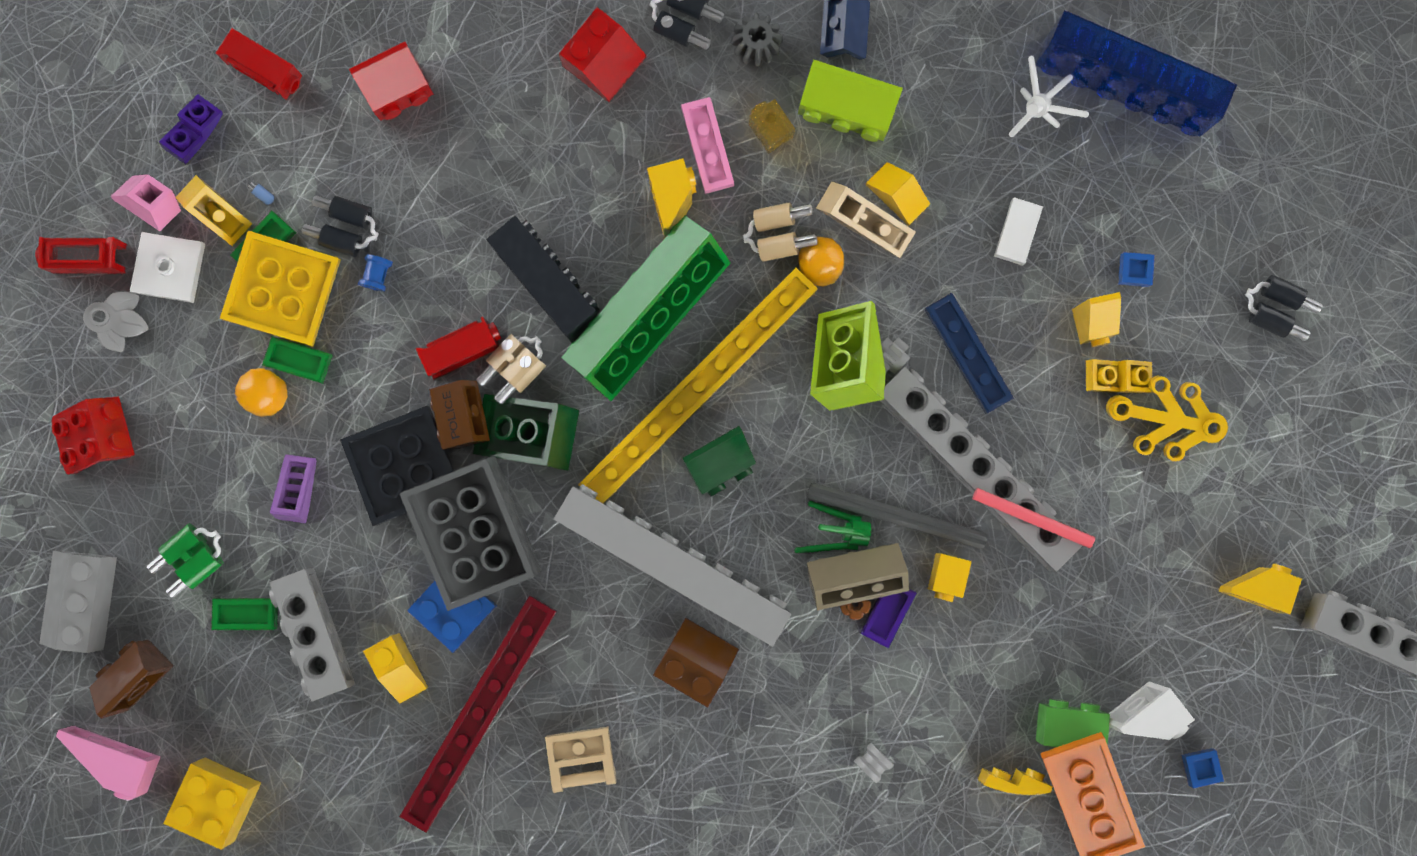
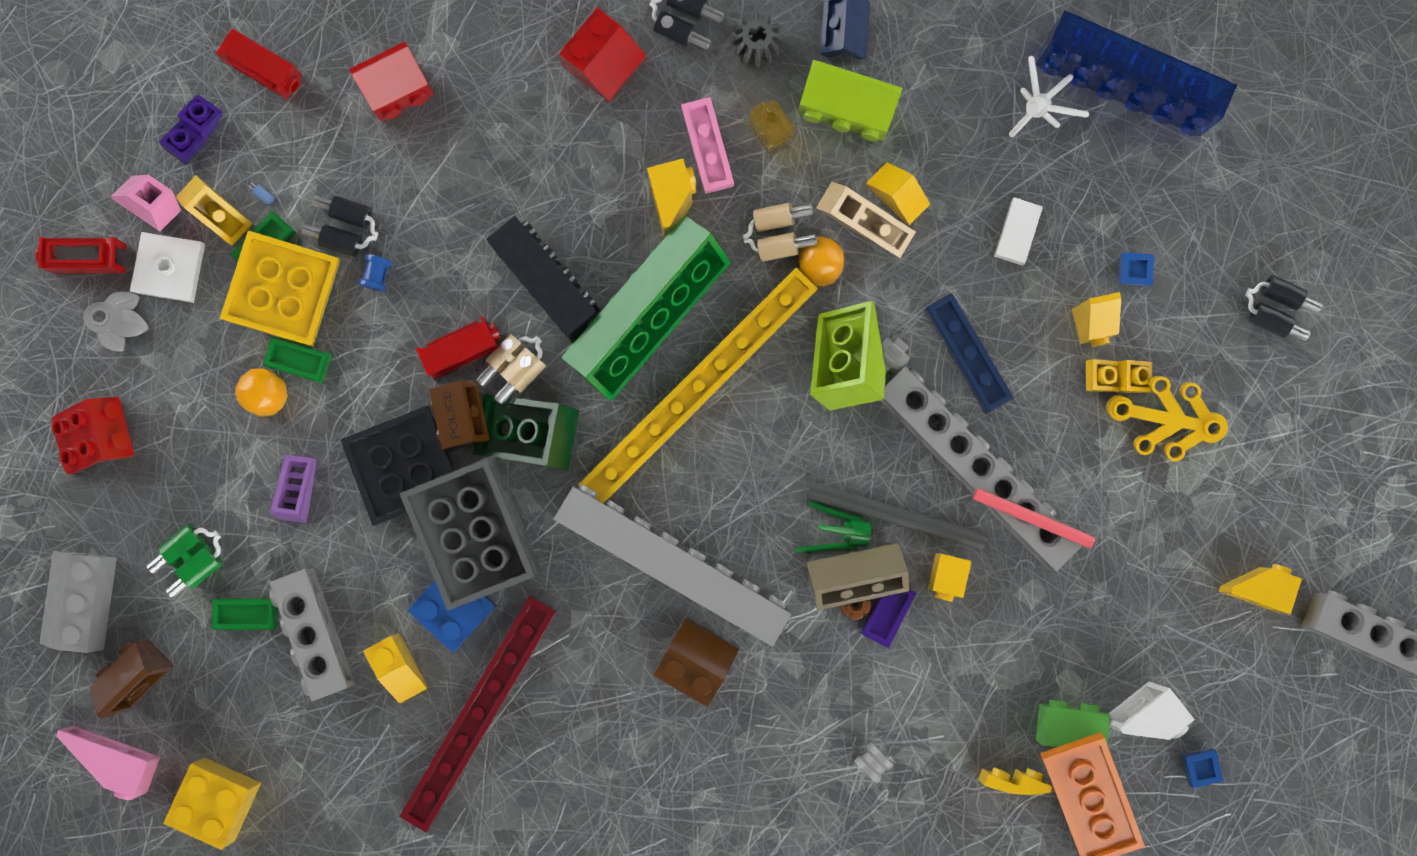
tan plate [545,726,616,793] -> none
dark green slope [682,426,756,497] -> none

